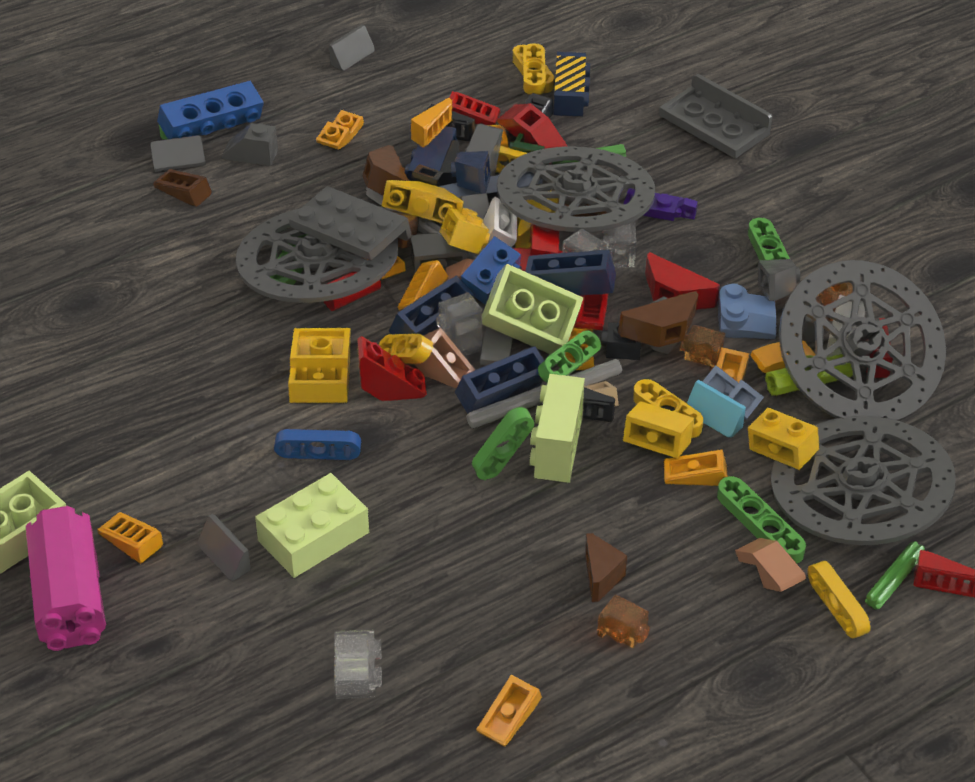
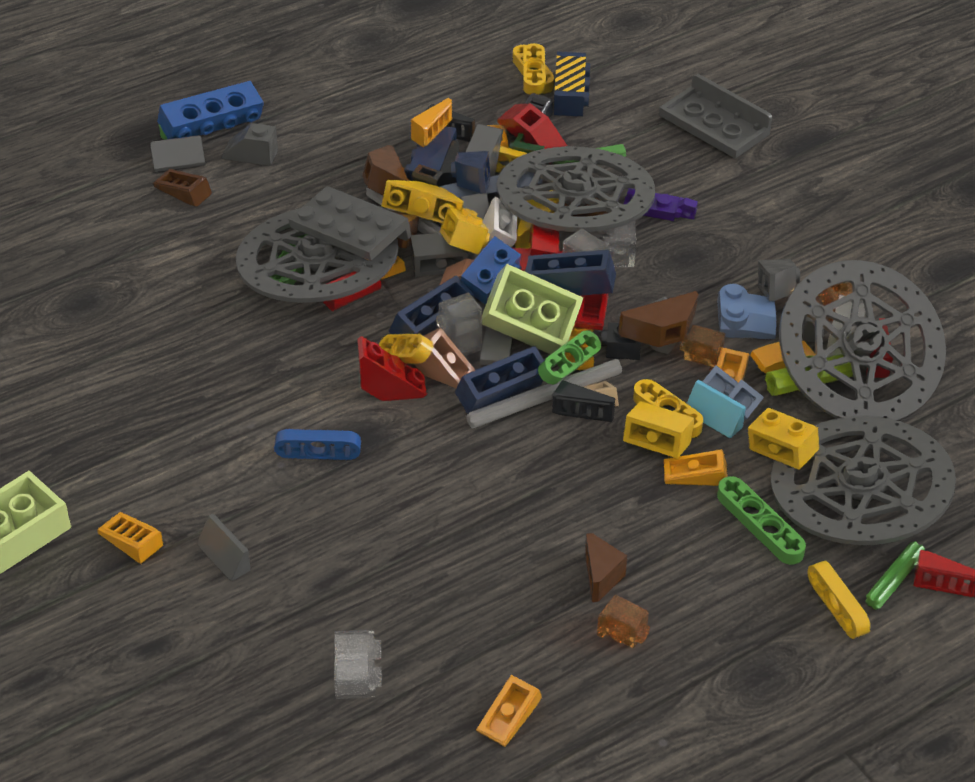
dark pink brick [25,506,106,651] -> none
yellowish green brick [255,473,369,578] -> none
yellow slope [288,328,351,403] -> none
light orange slope [316,110,364,150] -> none
dark grey slope [329,24,375,71] -> none
light orange slope [398,260,449,311] -> none
red slope [449,91,500,125] -> none
bright green beam [472,407,534,480] -> none
yellowish green brick [530,374,585,483] -> none
red slope [645,252,720,310] -> none
nougat slope [735,538,806,592] -> none
bright green beam [748,218,790,260] -> none

